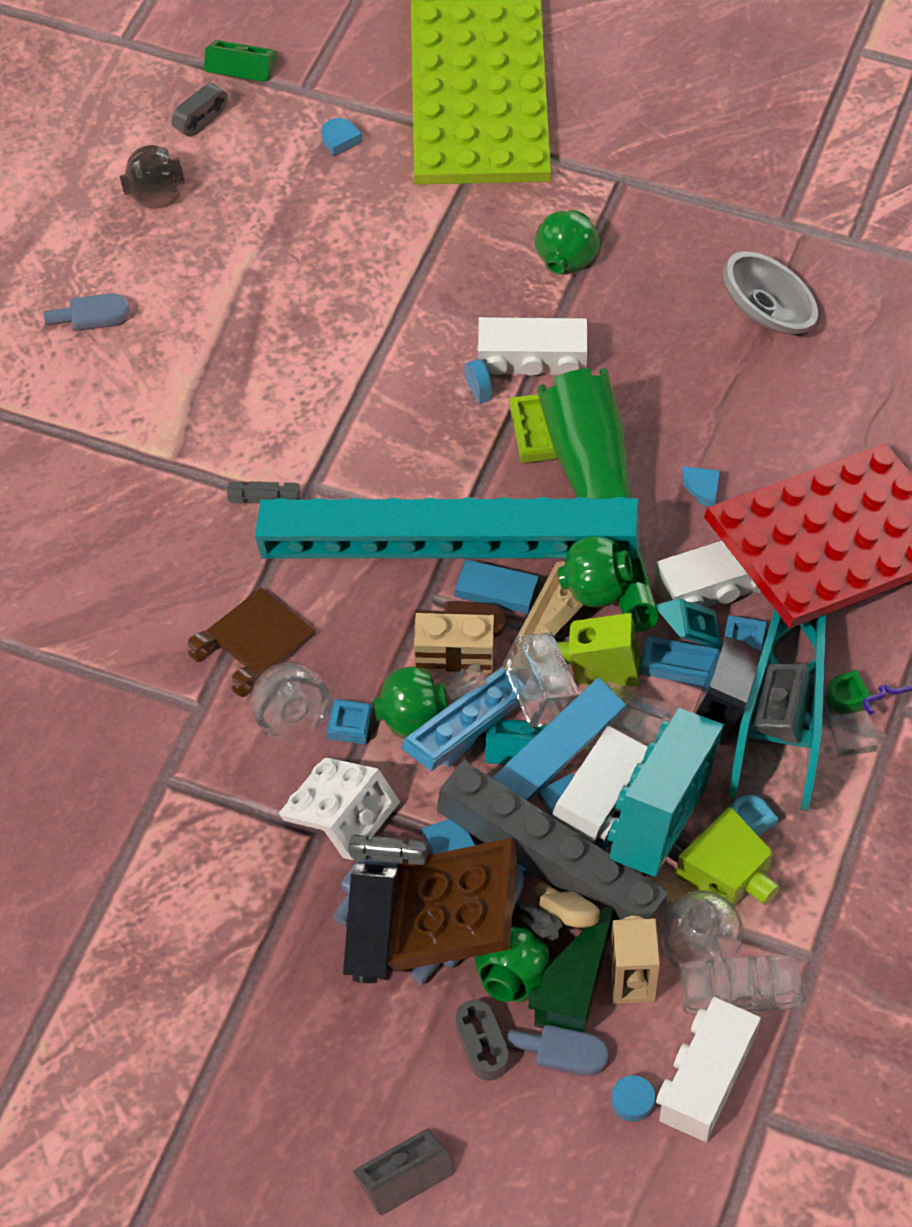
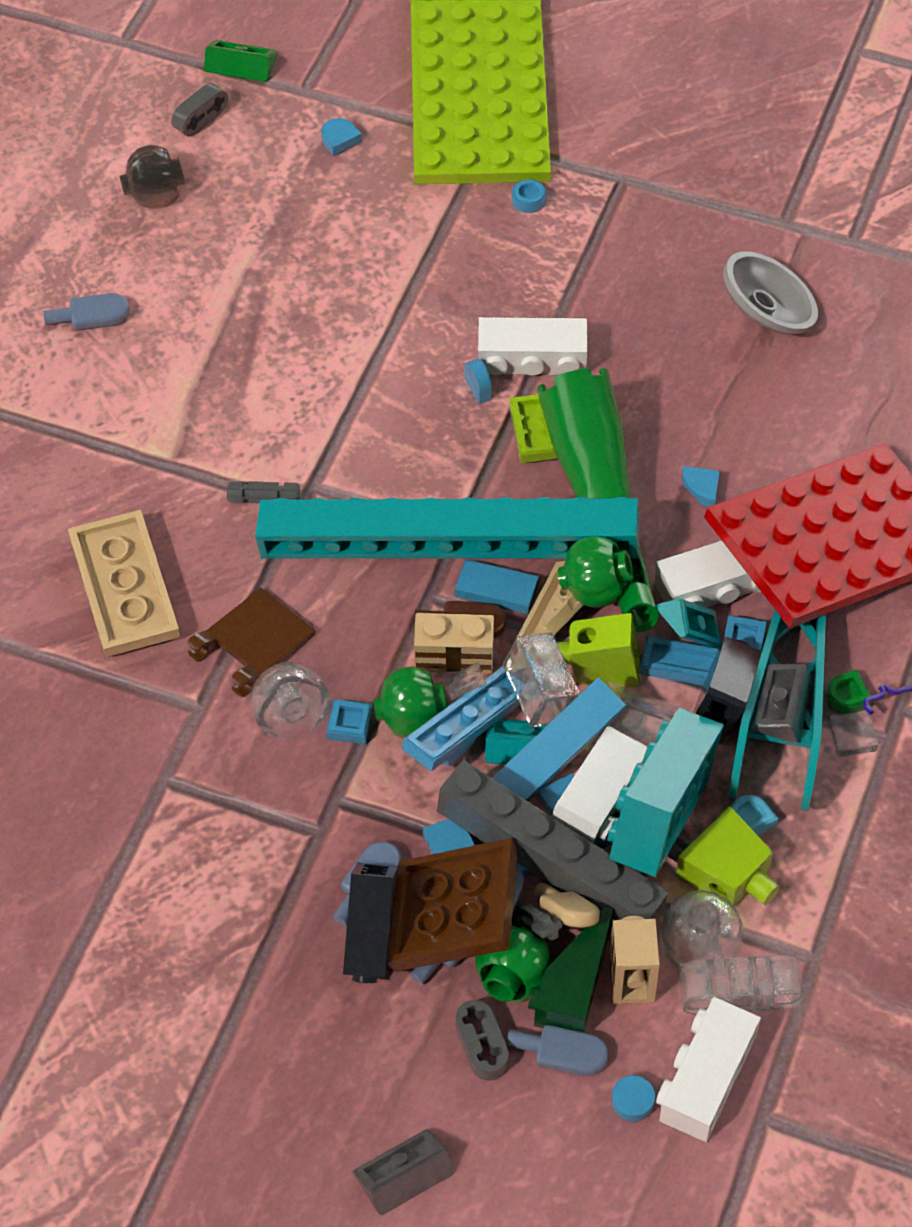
white bracket [279,758,400,860] -> none
dark grey axle [348,834,429,865] -> none
green plant [534,210,600,274] -> none
none -> tan plate [68,510,180,658]
none -> dark azure tile [512,179,546,213]

